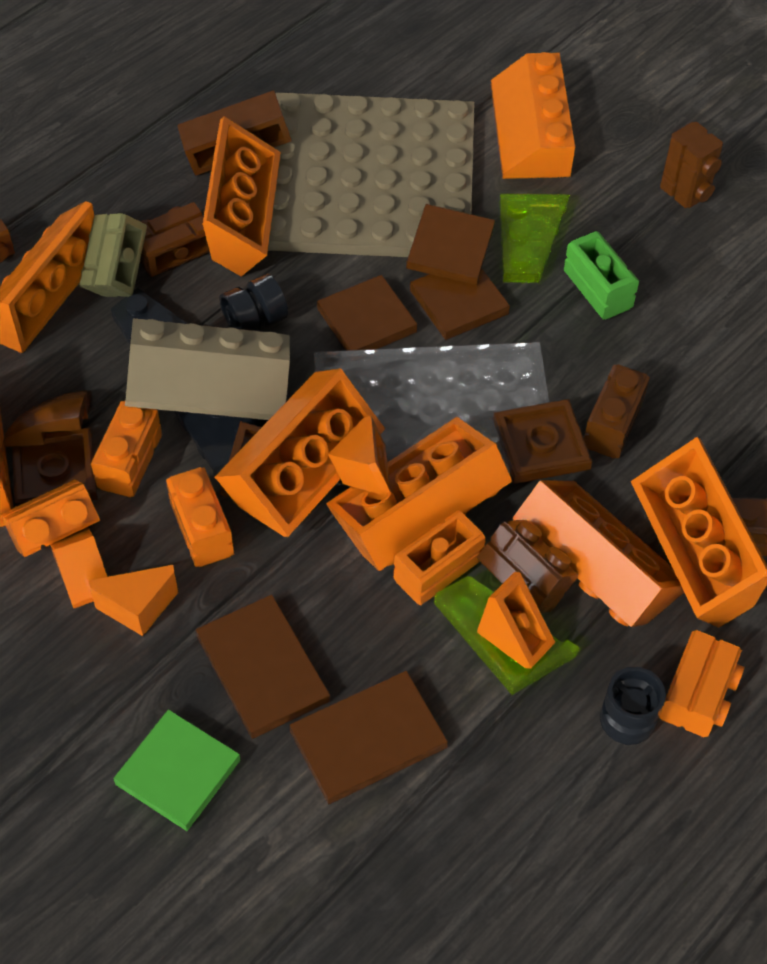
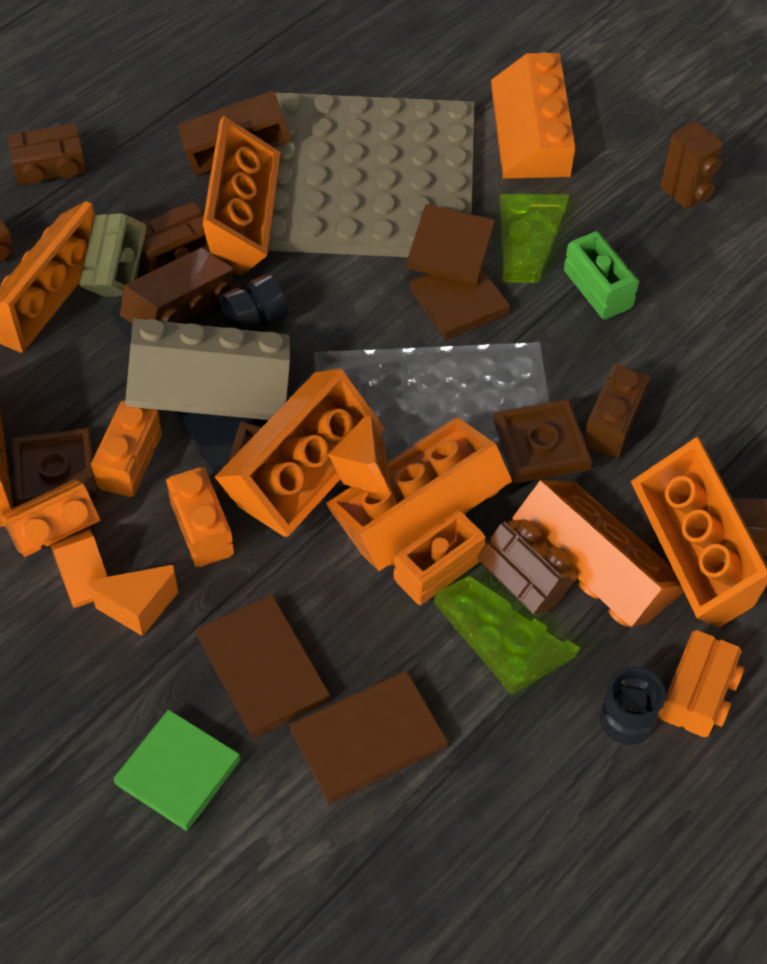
reddish brown brick [3,390,92,447] -> none
reddish brown tile [317,275,417,360] -> none
orange slope [477,572,555,669] -> none
none -> reddish brown brick [7,123,86,185]
none -> reddish brown brick [120,247,234,324]

